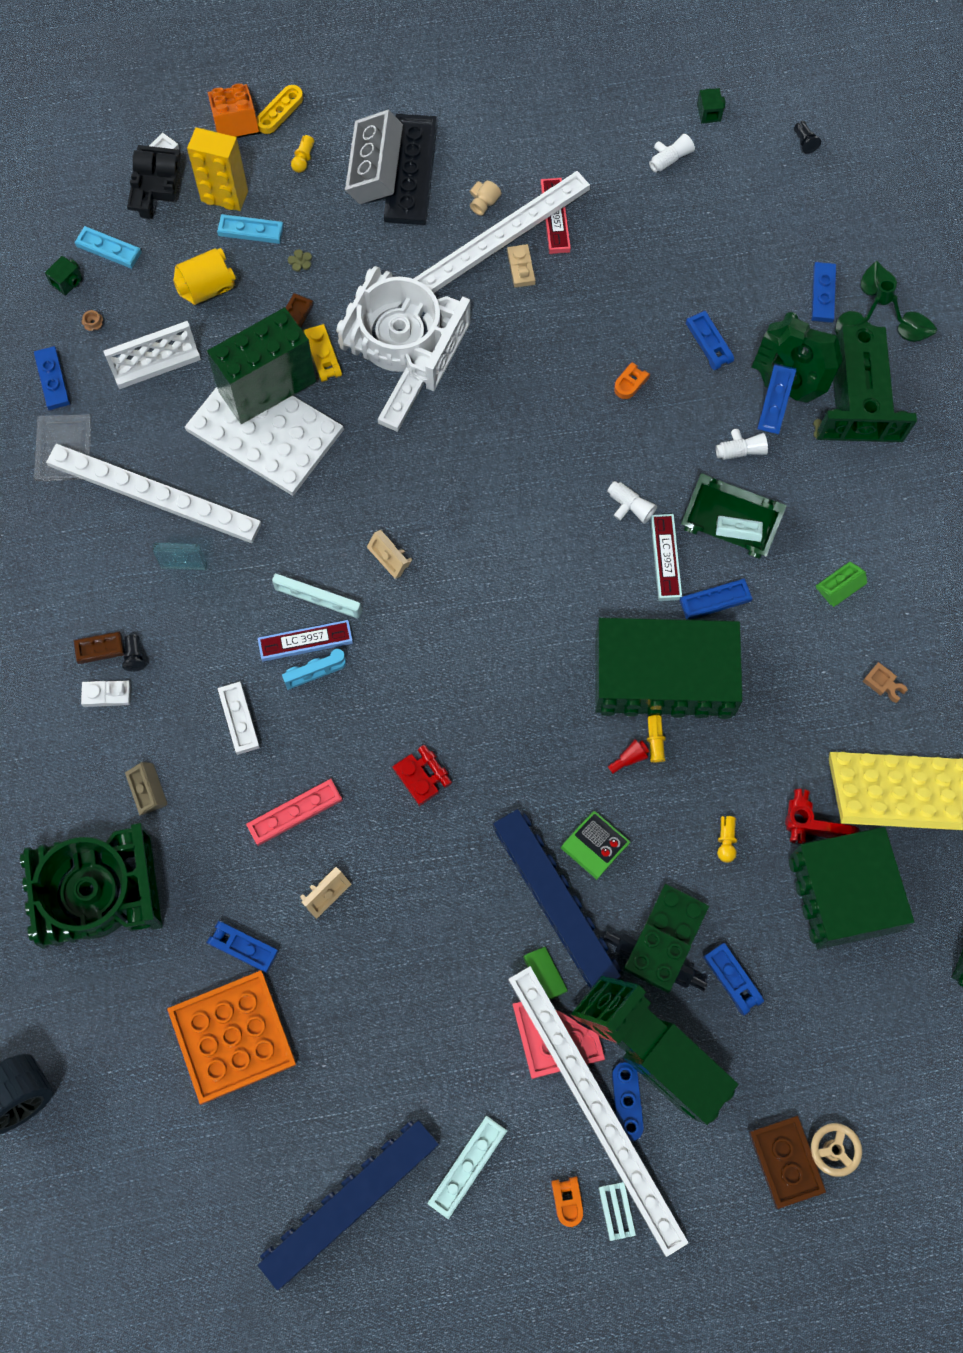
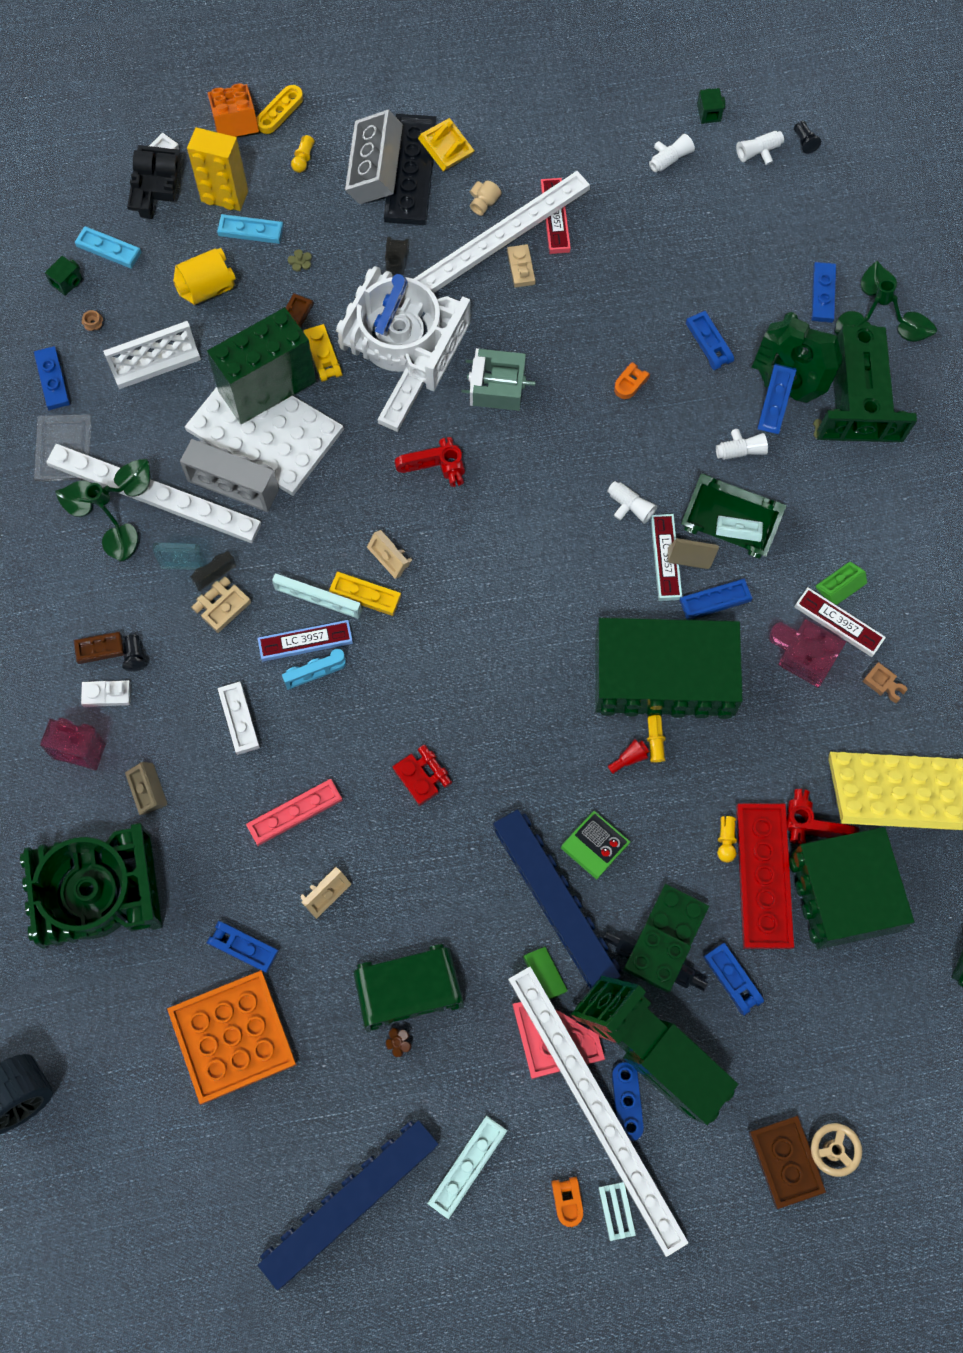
none -> clear pink brick [40,718,106,770]
none -> dark green plant [55,459,150,562]
none -> light grey brick [180,439,279,512]
none -> clear smoke plate [190,551,236,591]
none -> tan plate [191,576,251,633]
none -> yellow plate [329,572,401,616]
none -> dark green windscreen [353,944,464,1032]
none -> blue plate [374,274,408,336]
none -> clear smoke piece [385,237,409,277]
none -> reddish brown plant [386,1028,412,1057]
none -> red piece [394,437,465,487]
none -> yellow plate [418,118,475,171]
none -> sand green piece [461,348,535,411]
none -> dark tan slope [668,538,719,569]
none -> white piece [736,131,784,165]
none -> red plate [736,804,794,949]
none -> clear pink brick [769,619,846,688]
none -> tile [794,587,886,657]

